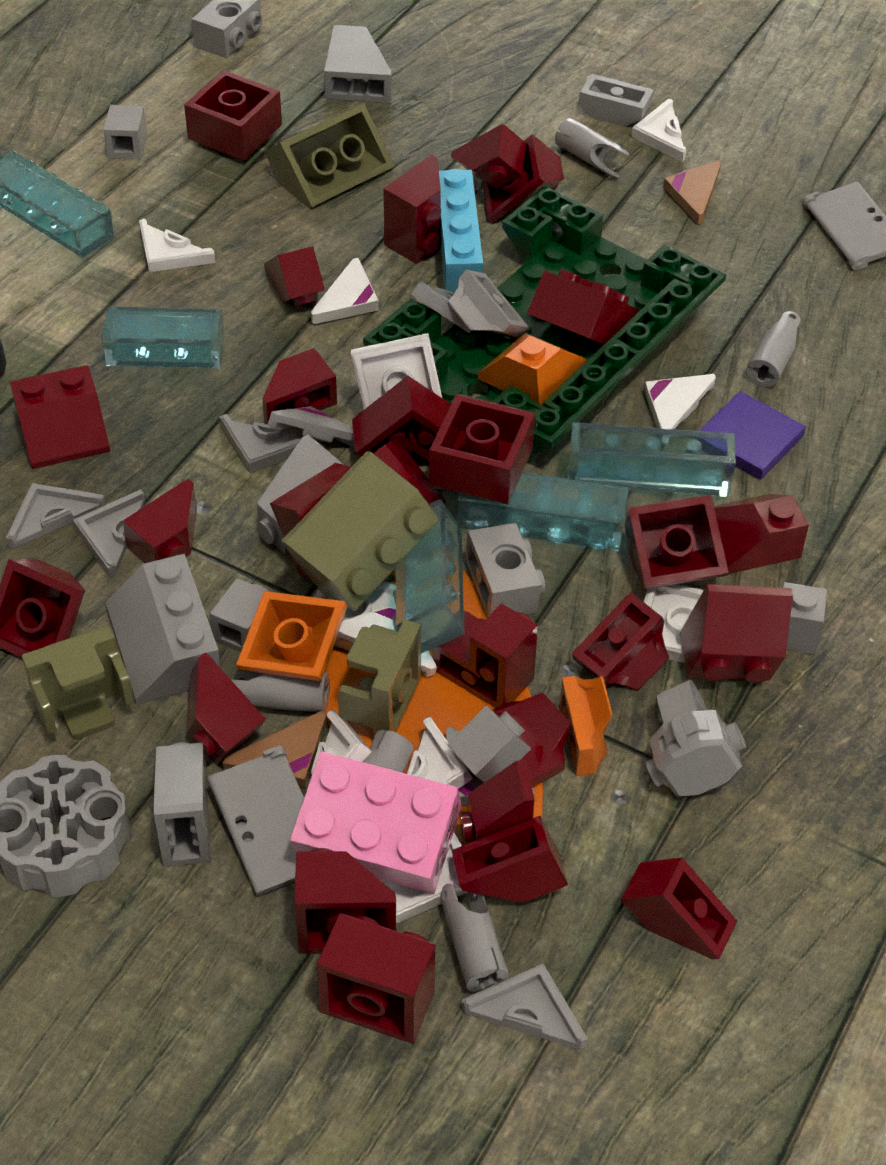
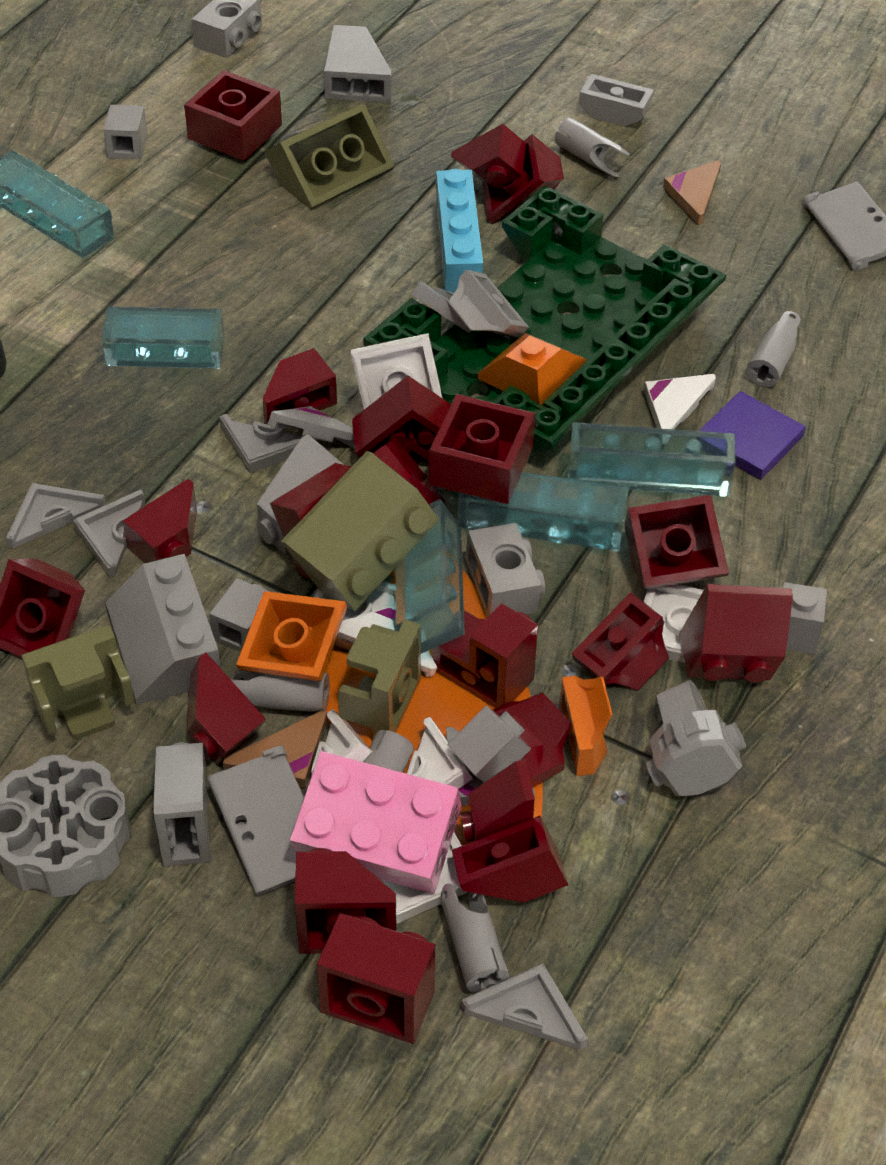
dark red slope [10,365,111,469] -> none
white tile [139,219,215,272] -> none
dark red slope [264,246,325,306] -> none
white tile [311,258,379,325] -> none
dark red slope [383,155,441,264] -> none
dark red slope [527,269,639,344] -> none
dark red slope [621,857,737,959] -> none
white tile [631,99,686,162] -> none
dark red slope [714,494,809,574] -> none

